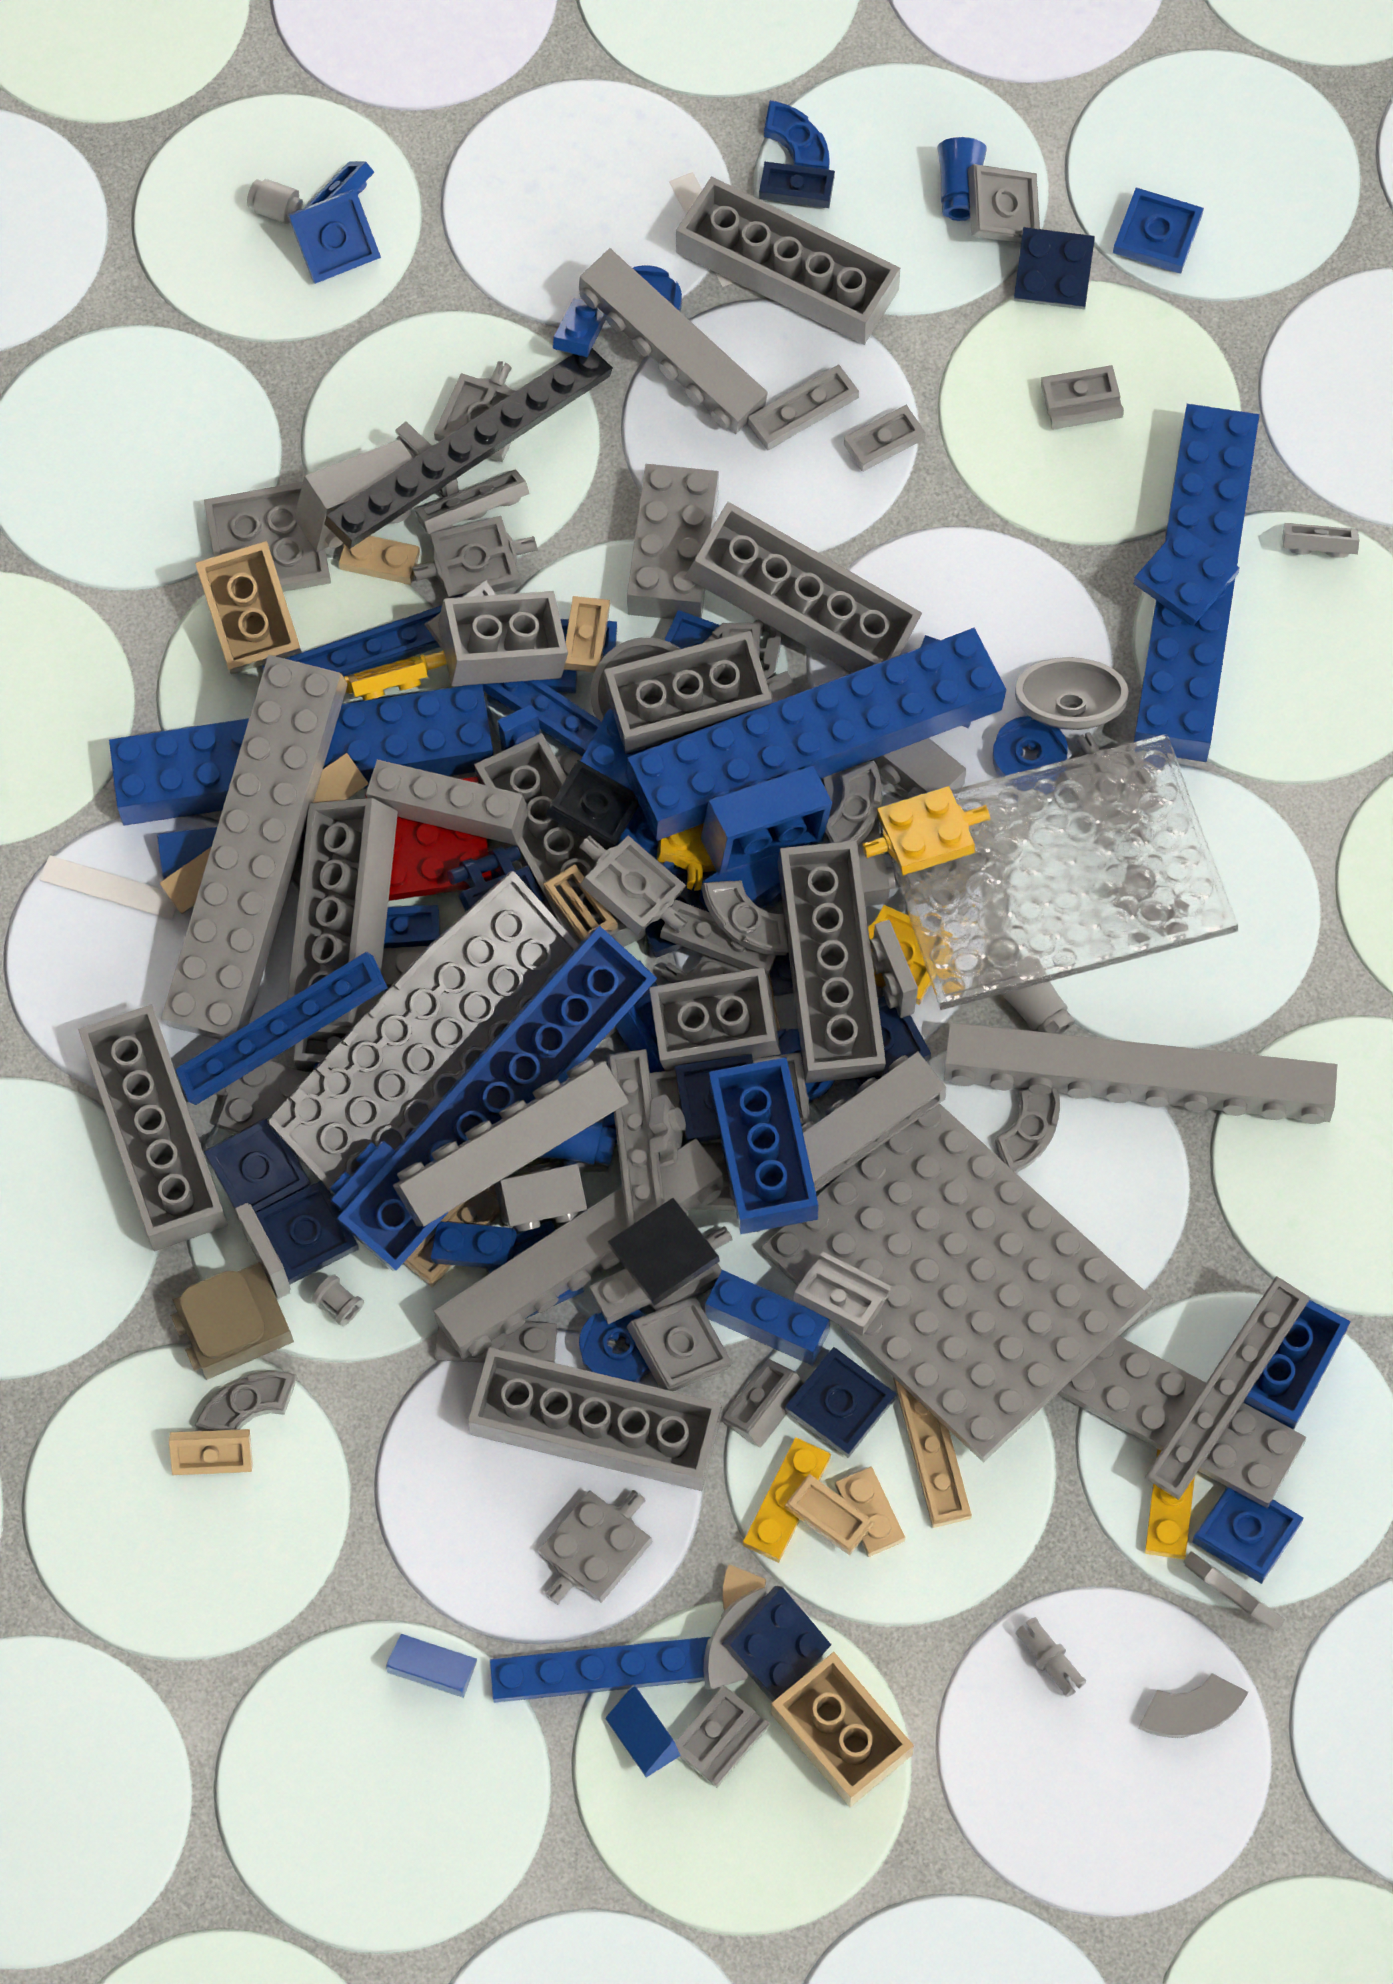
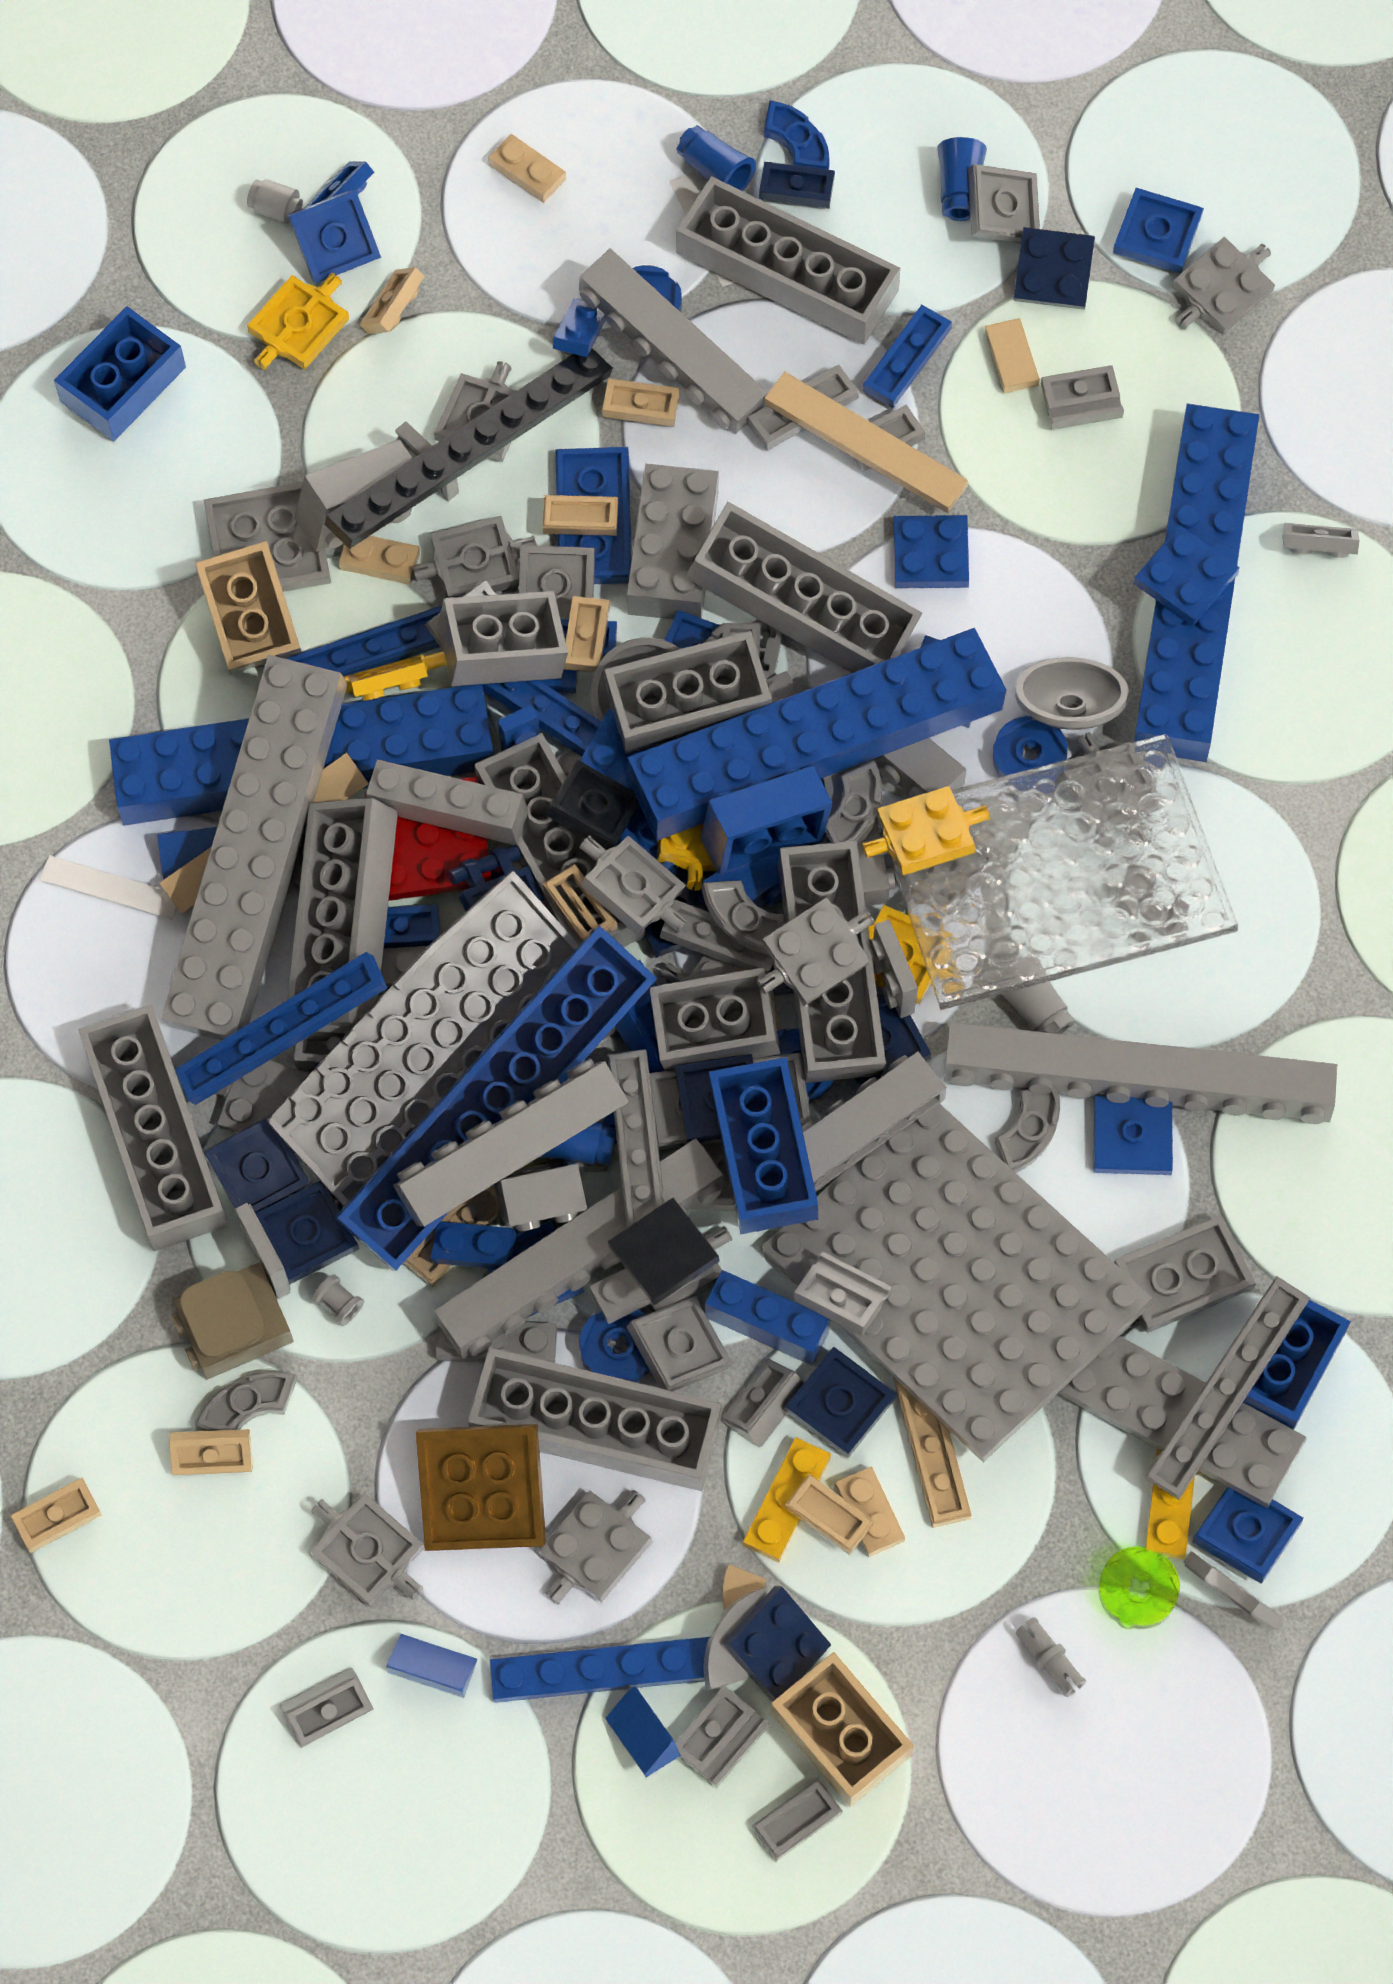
blue plate [329,1141,396,1210] -> none
light grey plate [415,469,530,534] -> none
light grey plate [649,1094,686,1167] -> none
light grey tile [1138,1673,1248,1738] -> none
none -> tan plate [10,1477,102,1554]
none -> blue brick [54,306,186,442]
none -> yellow plate [247,273,349,370]
none -> light grey slope [280,1668,374,1748]
none -> light grey plate [310,1493,425,1607]
none -> tan plate [359,267,425,334]
none -> pearl gold plate [416,1424,546,1551]
none -> tan plate [488,134,566,203]
none -> light grey plate [519,545,595,619]
none -> tan tile [543,495,618,536]
none -> blue tile [555,447,632,584]
none -> tan plate [602,378,680,427]
none -> blue plant [676,125,756,191]
none -> light grey tile [752,1778,843,1862]
none -> light grey plate [756,897,875,1006]
none -> tan tile [764,371,968,513]
none -> blue plate [863,304,952,408]
none -> blue plate [893,515,969,588]
none -> tan tile [985,318,1040,394]
none -> blue plate [1093,1095,1173,1175]
none -> clear neon green plate [1098,1546,1180,1629]
none -> light grey plate [1114,1215,1256,1333]
none -> light grey plate [1172,236,1275,335]

